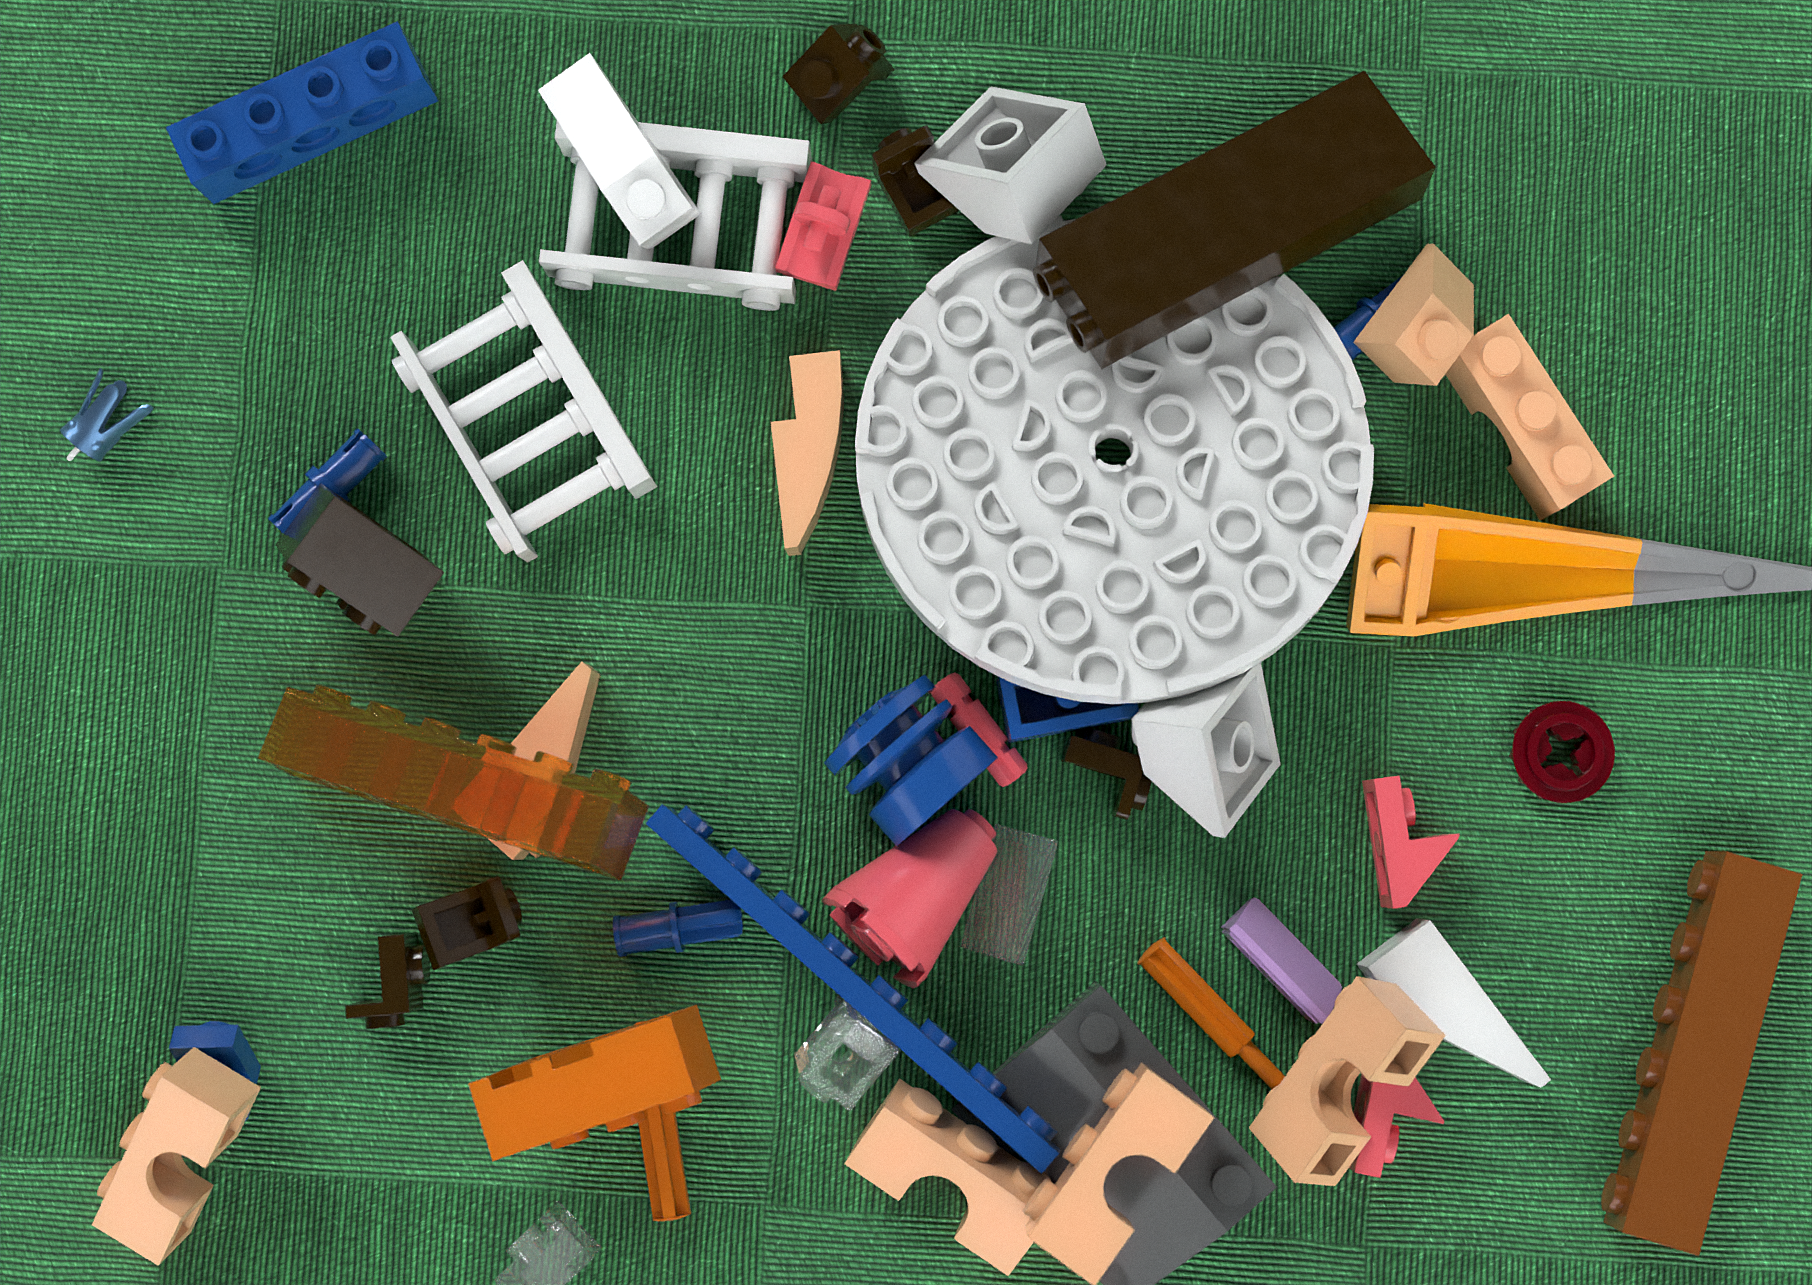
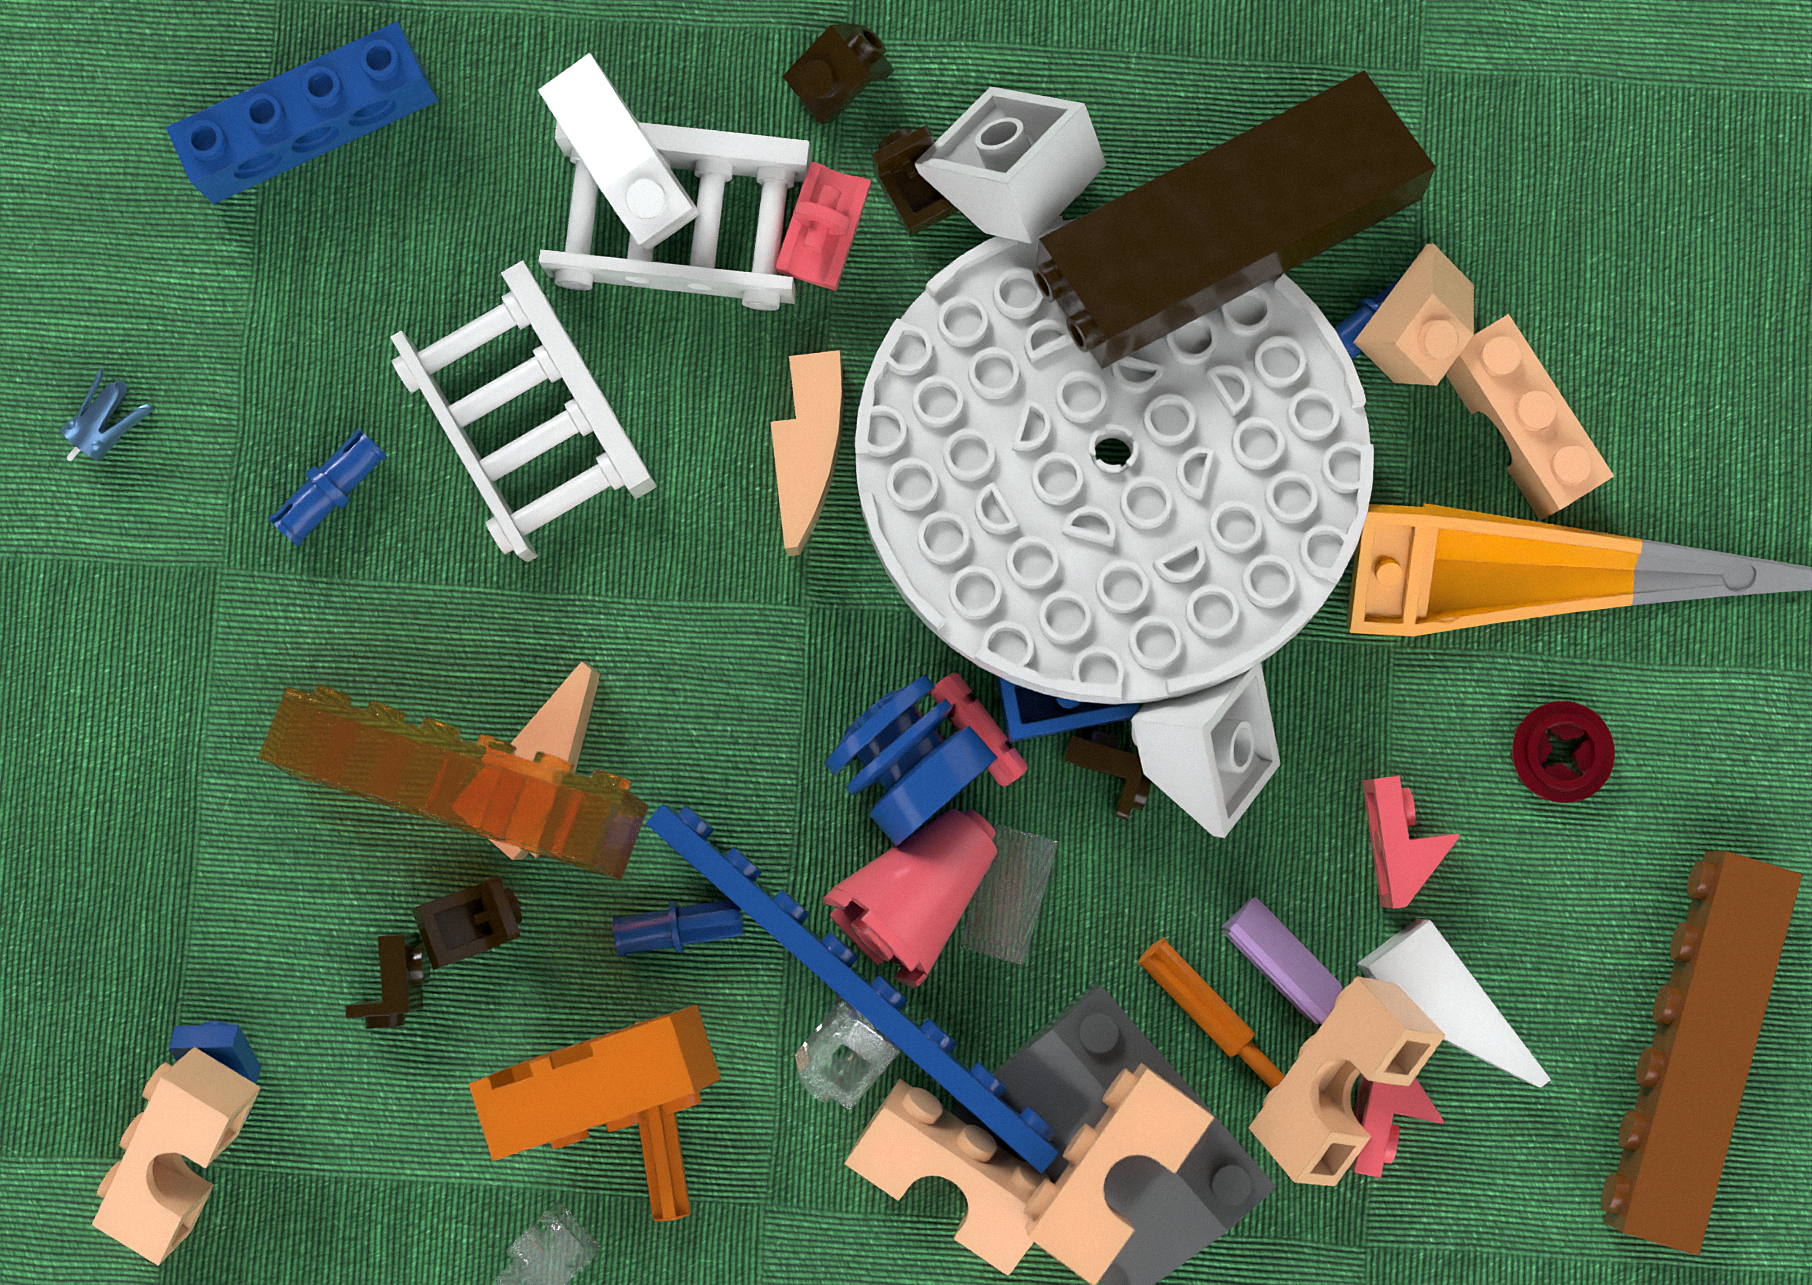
dark brown brick [276,483,444,637] -> none

